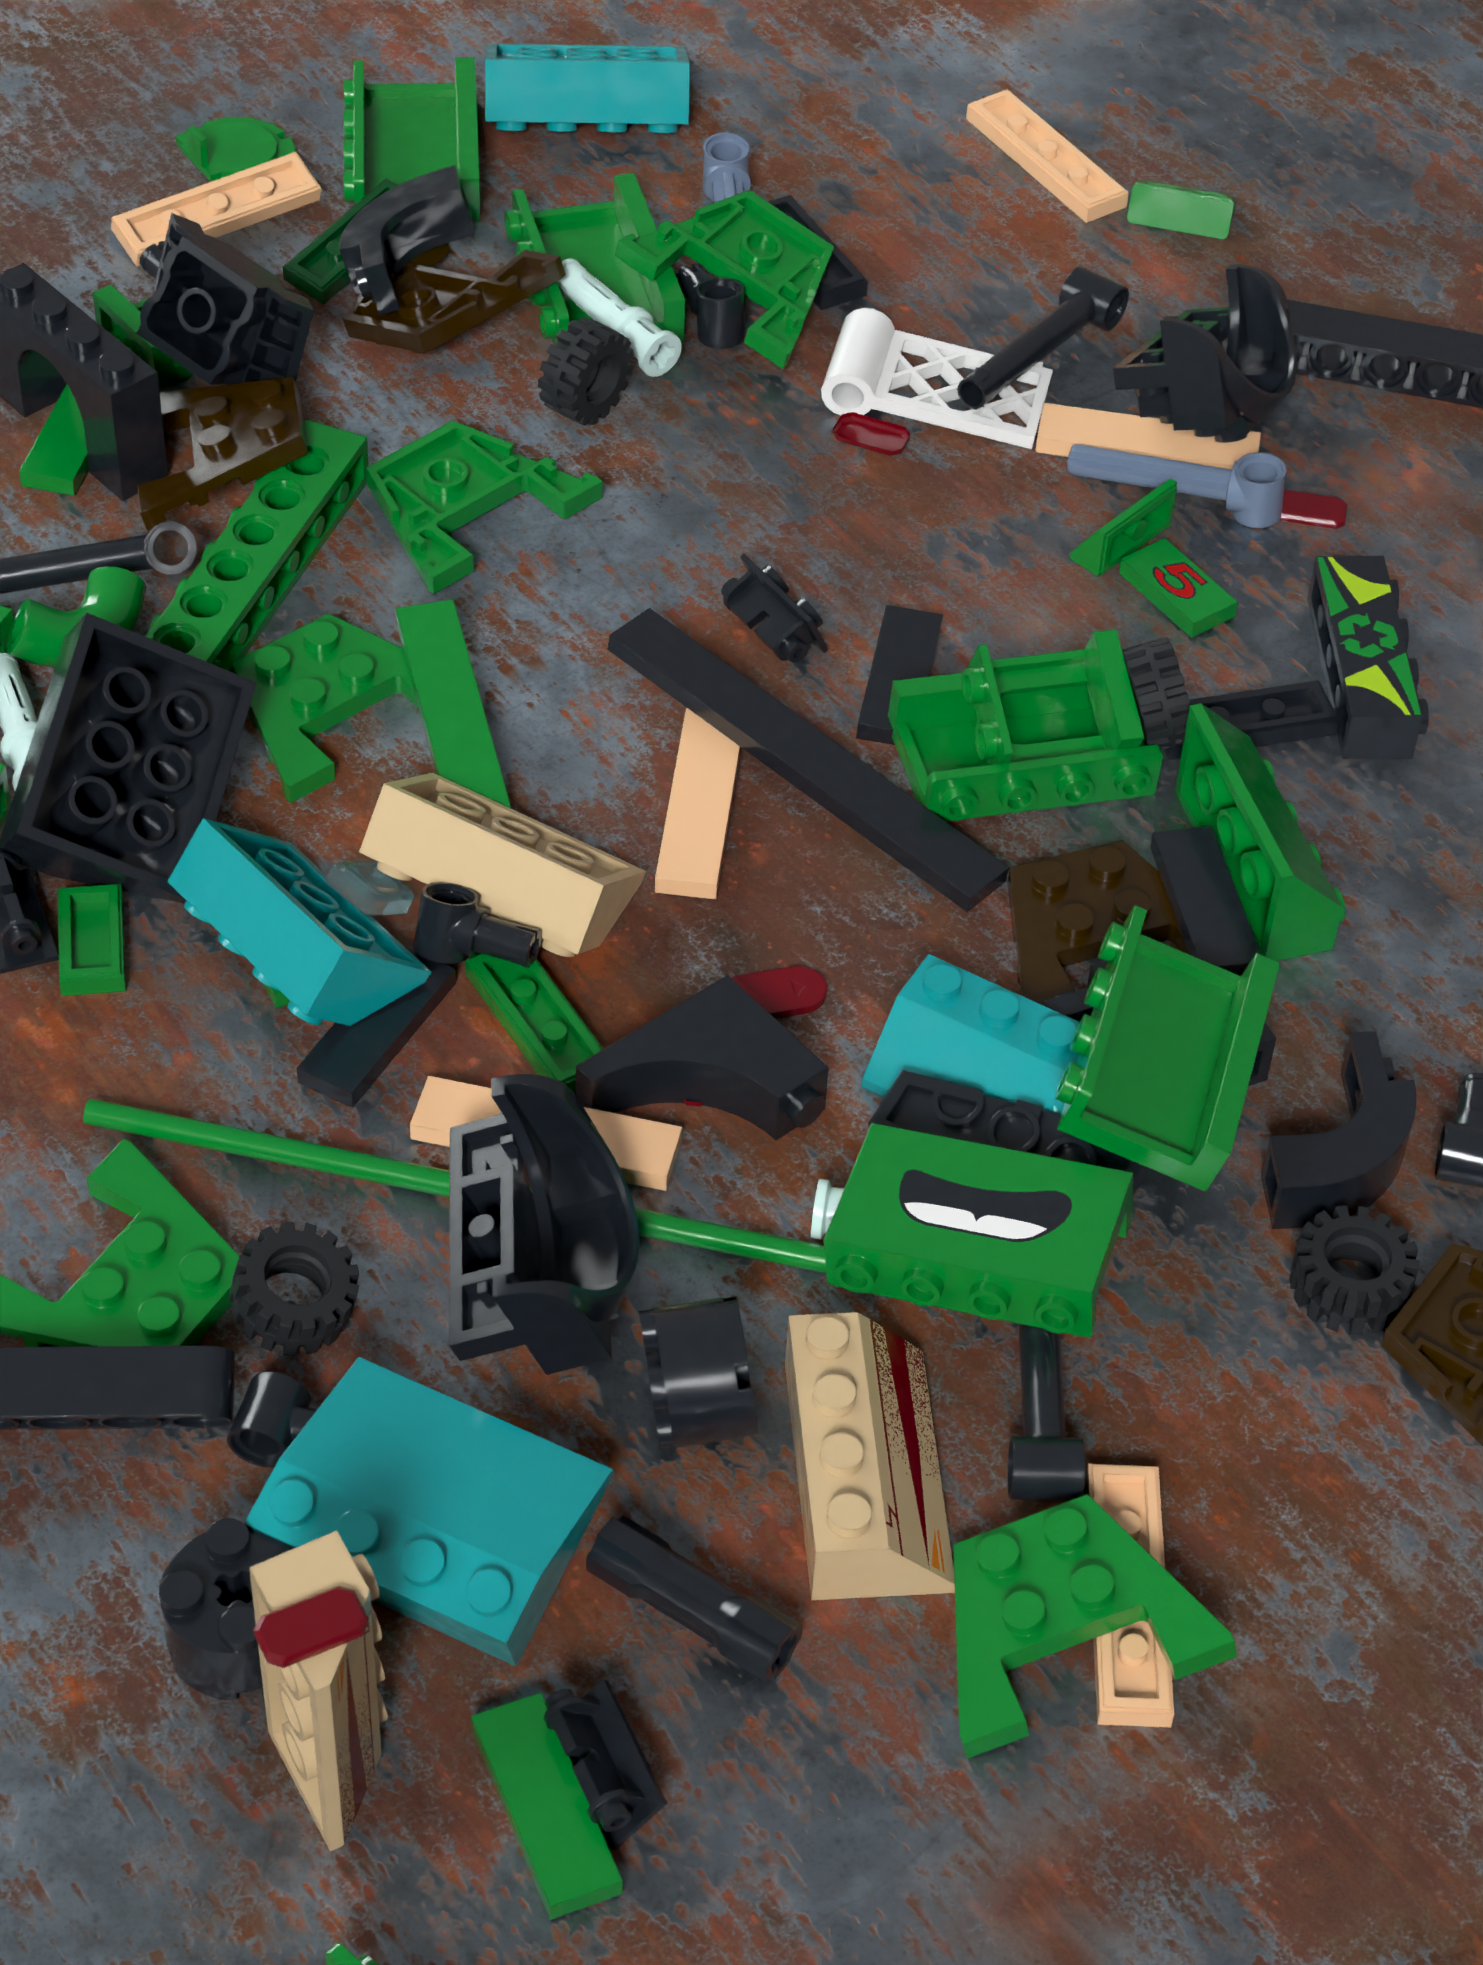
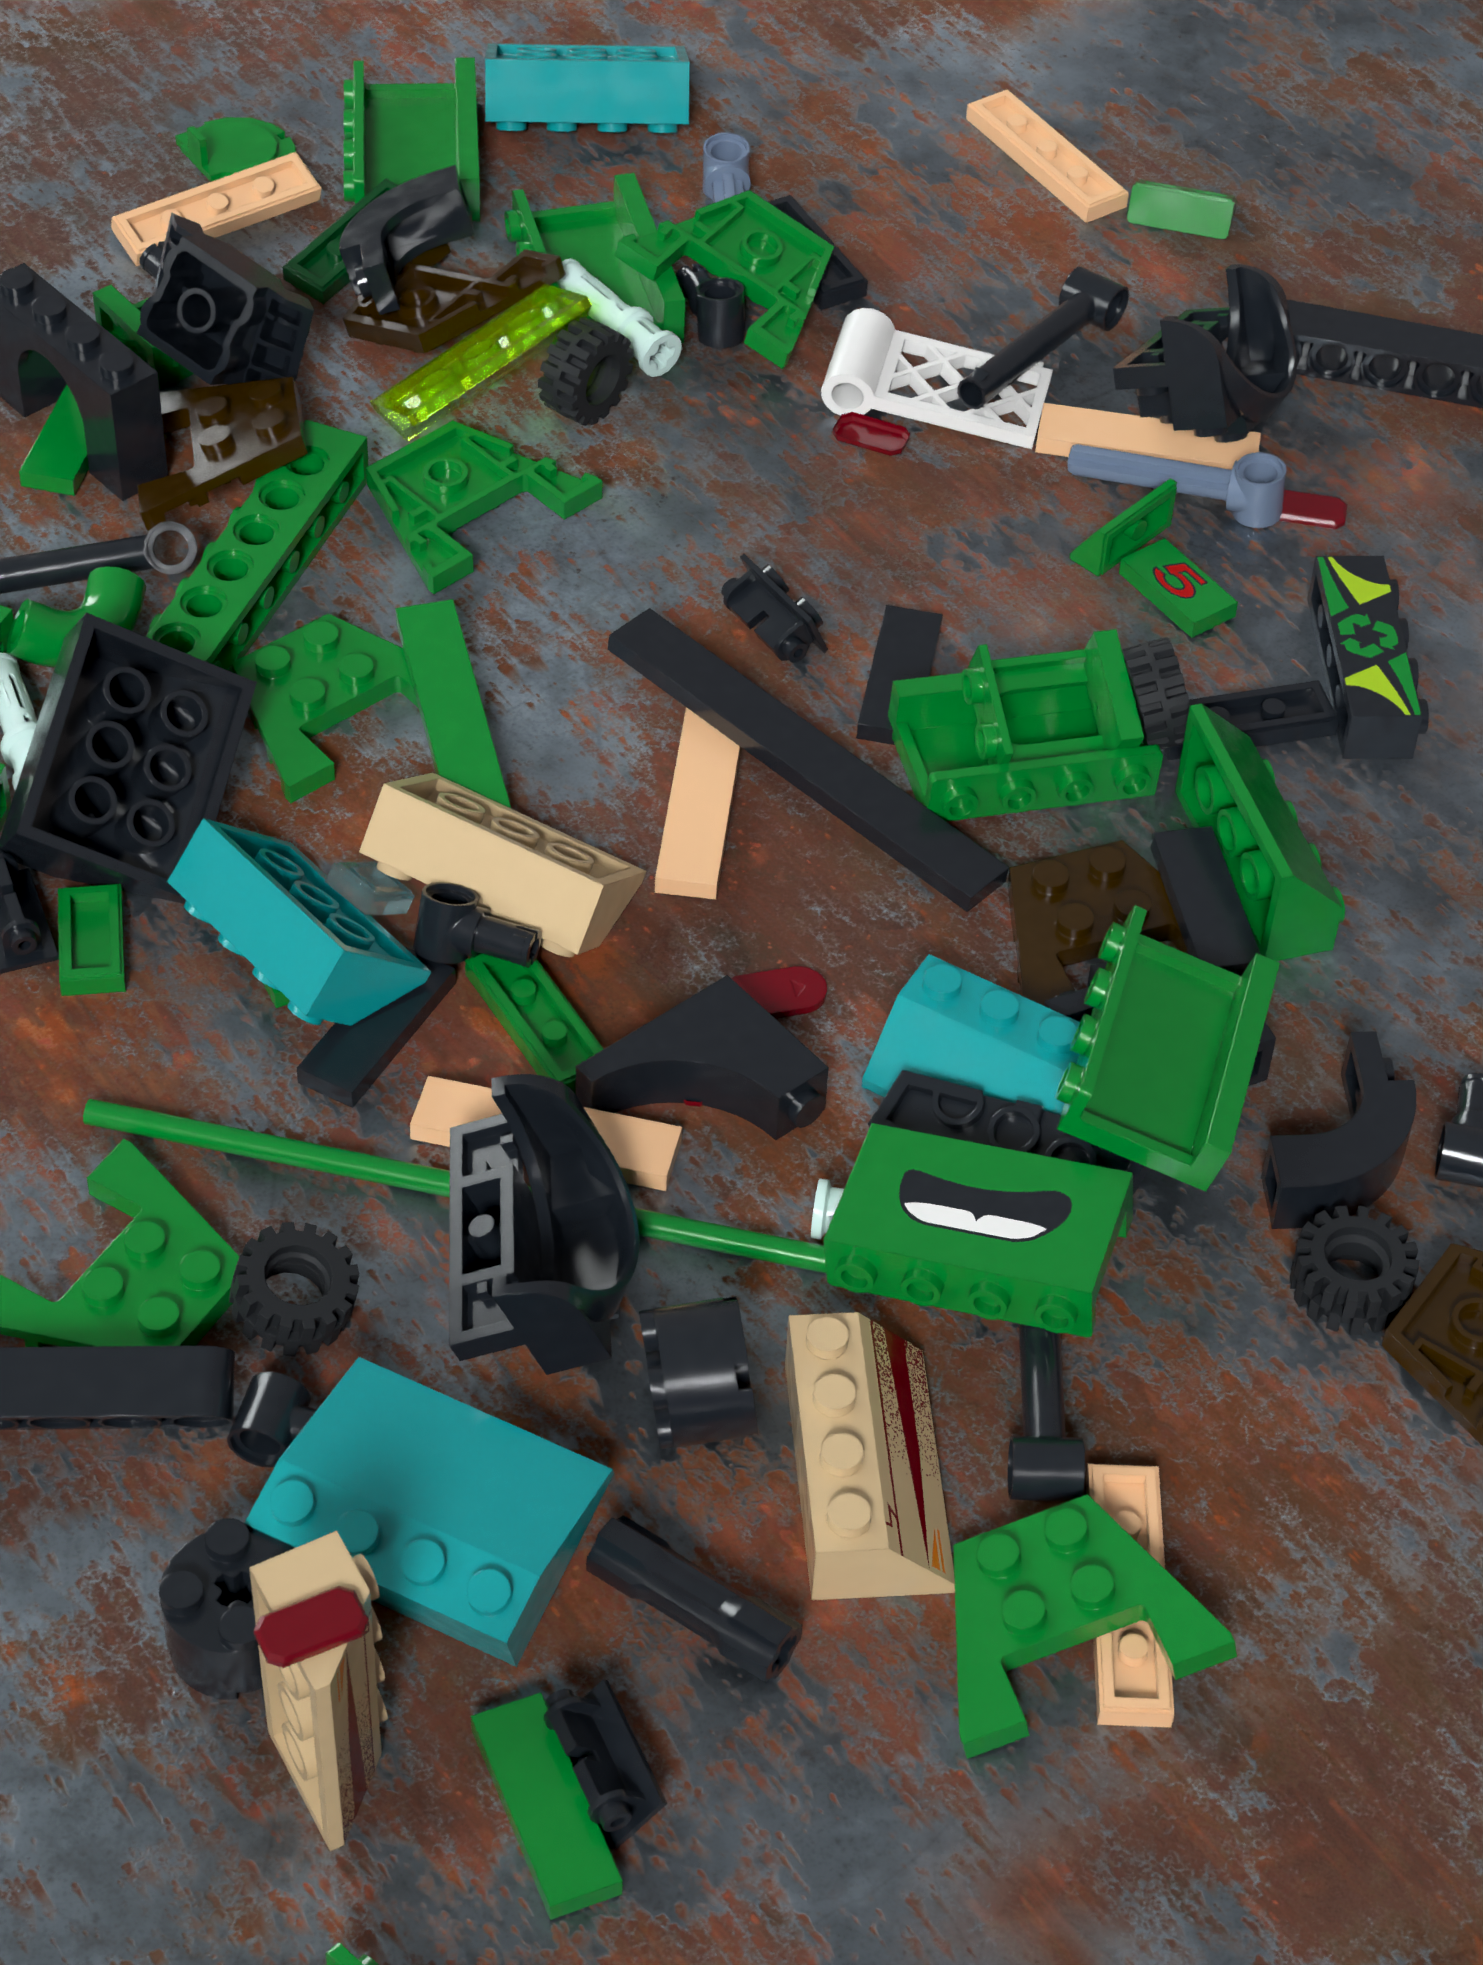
none -> clear neon green slope [370,284,592,441]

